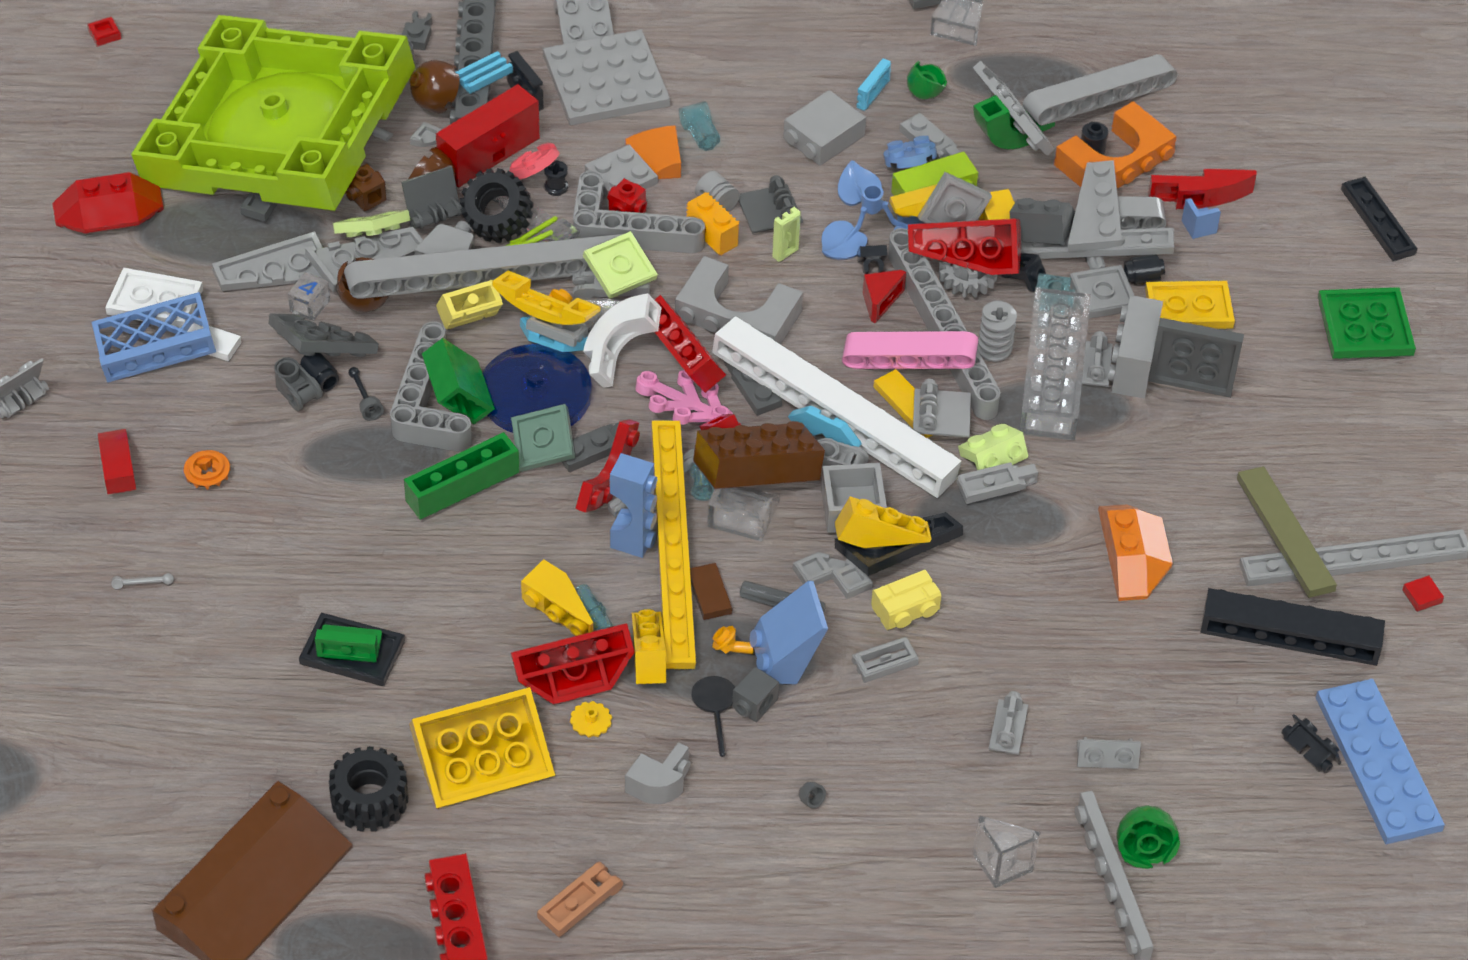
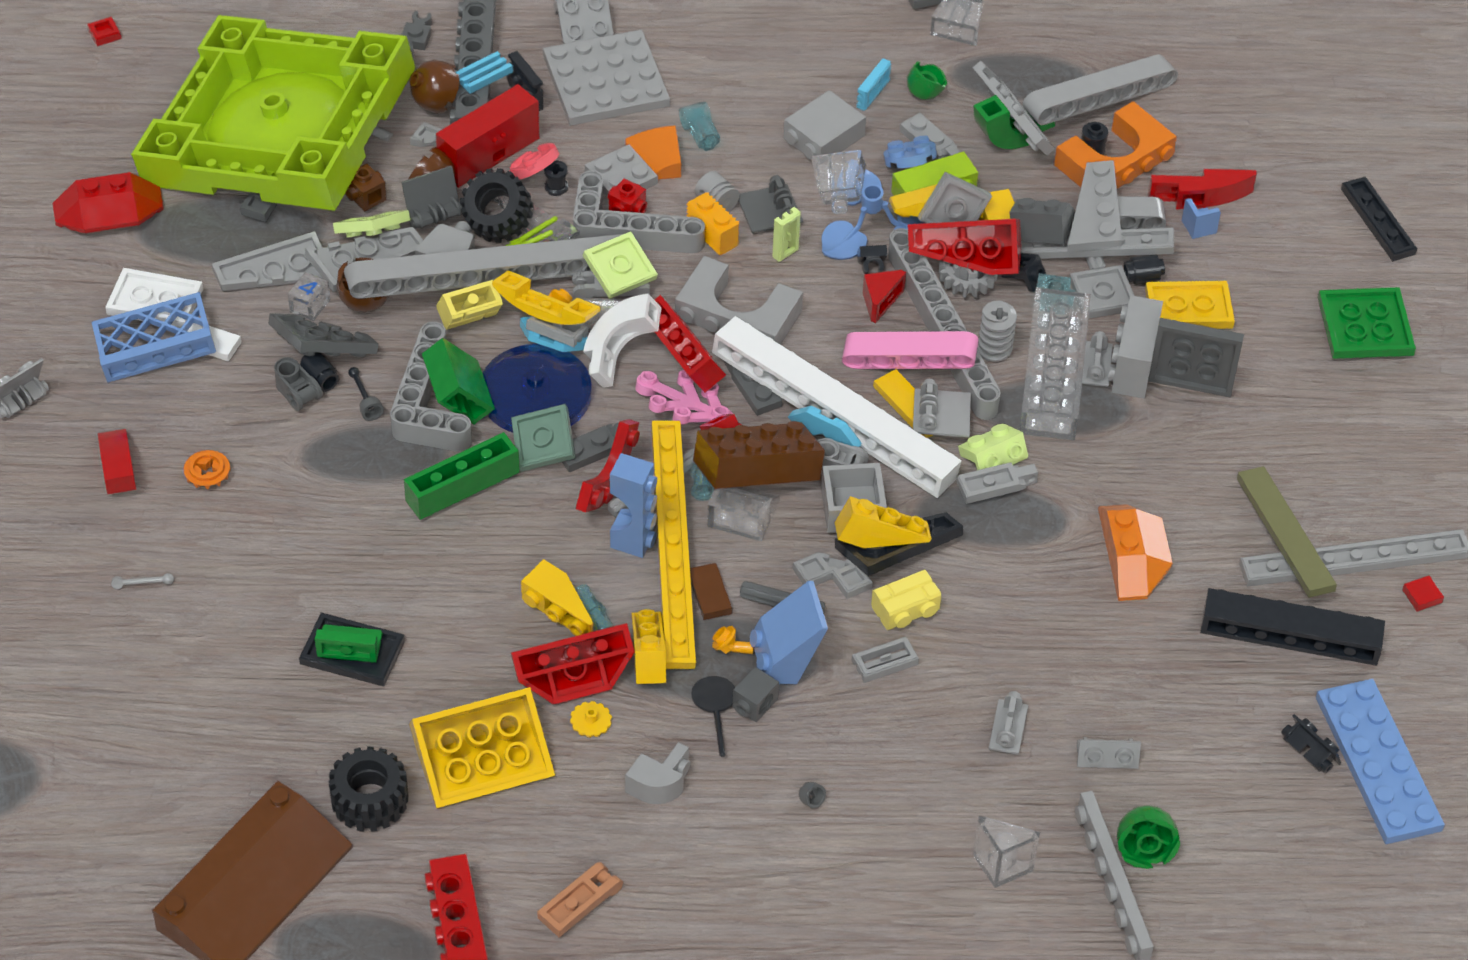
none -> clear torso [811,150,866,214]

